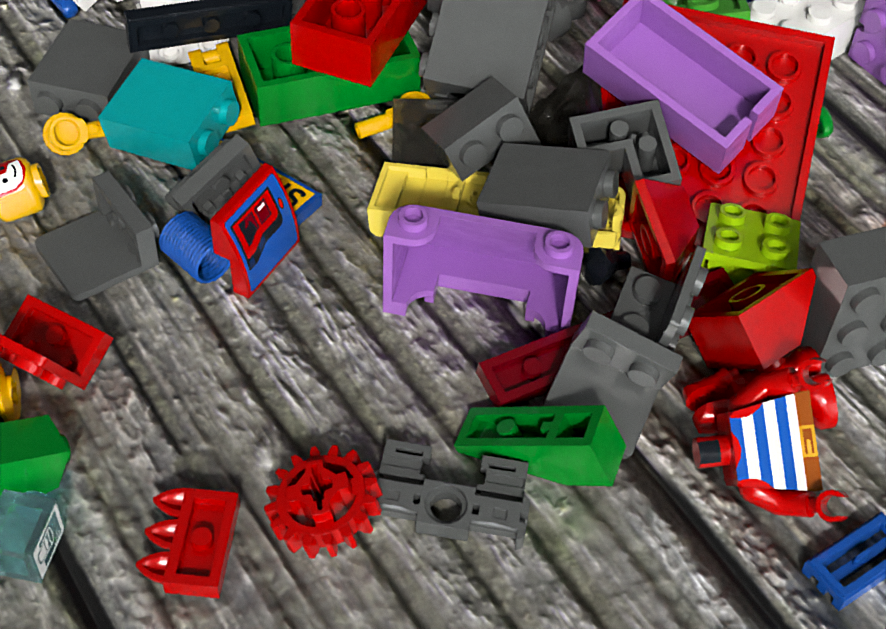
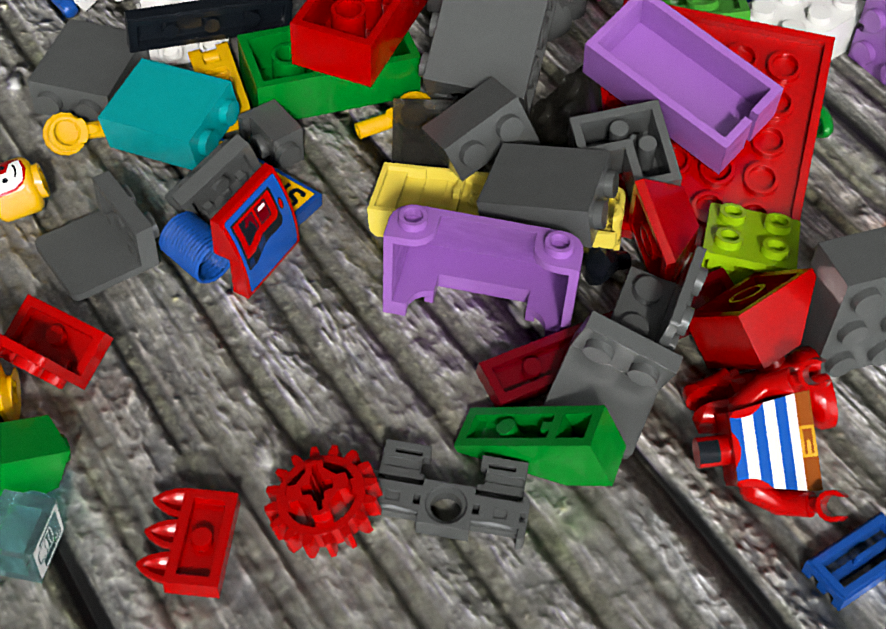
none -> dark grey brick [238,99,304,171]

